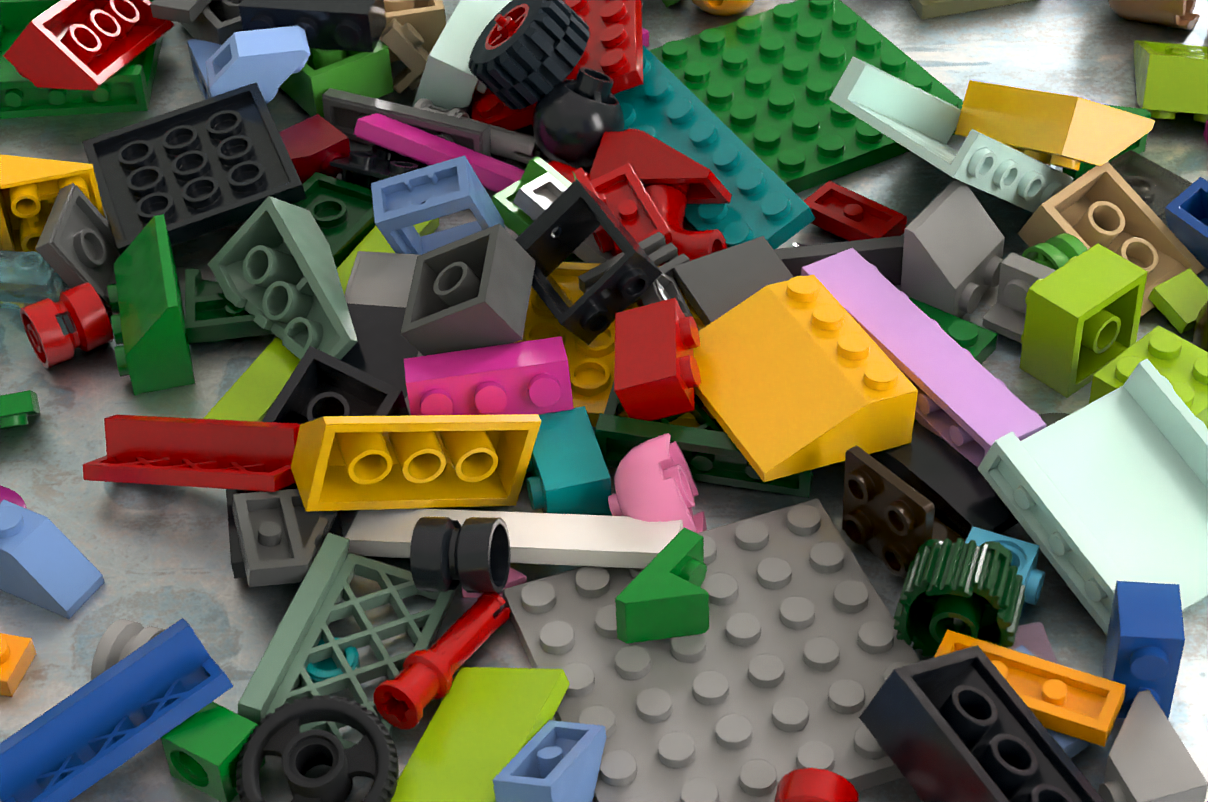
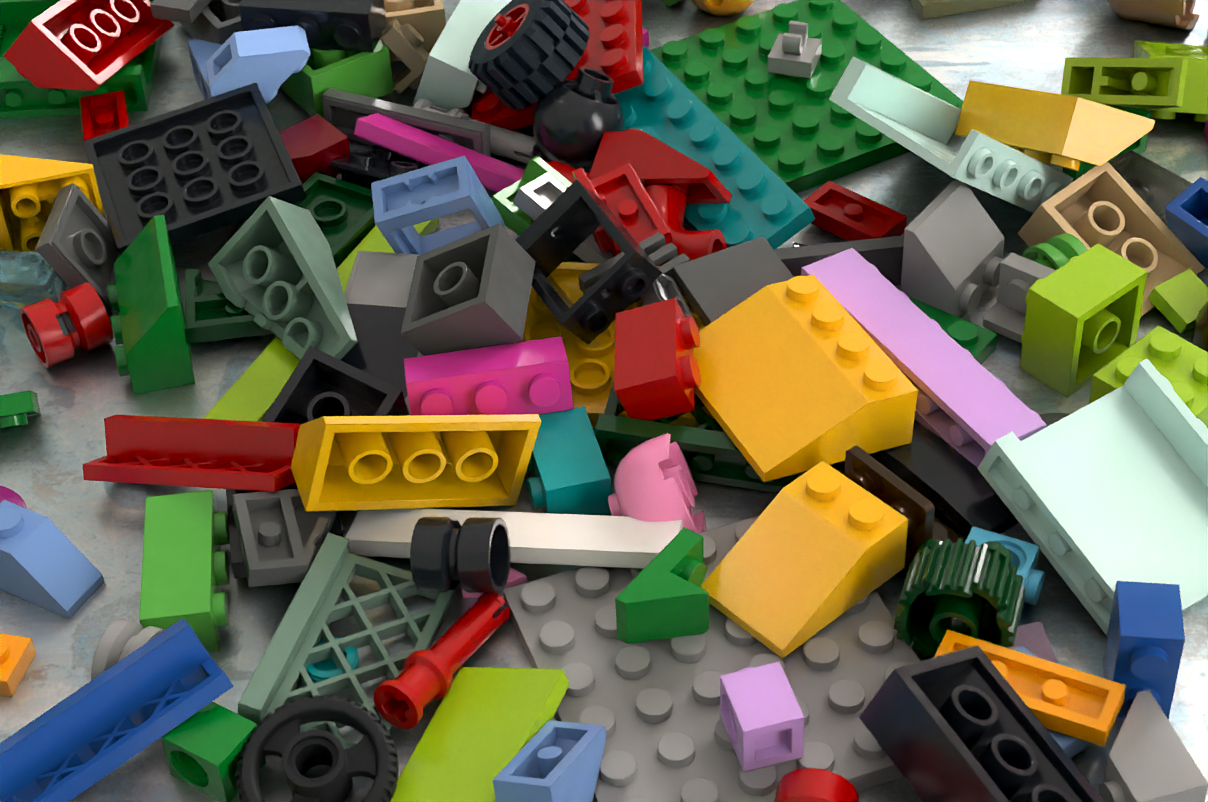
none -> red plate [80,90,130,162]
none -> bright green brick [139,490,230,652]
none -> yellow slope [701,461,908,659]
none -> lavender brick [720,661,804,772]
none -> light grey tile [768,21,822,78]
none -> lime slope [1061,57,1188,110]

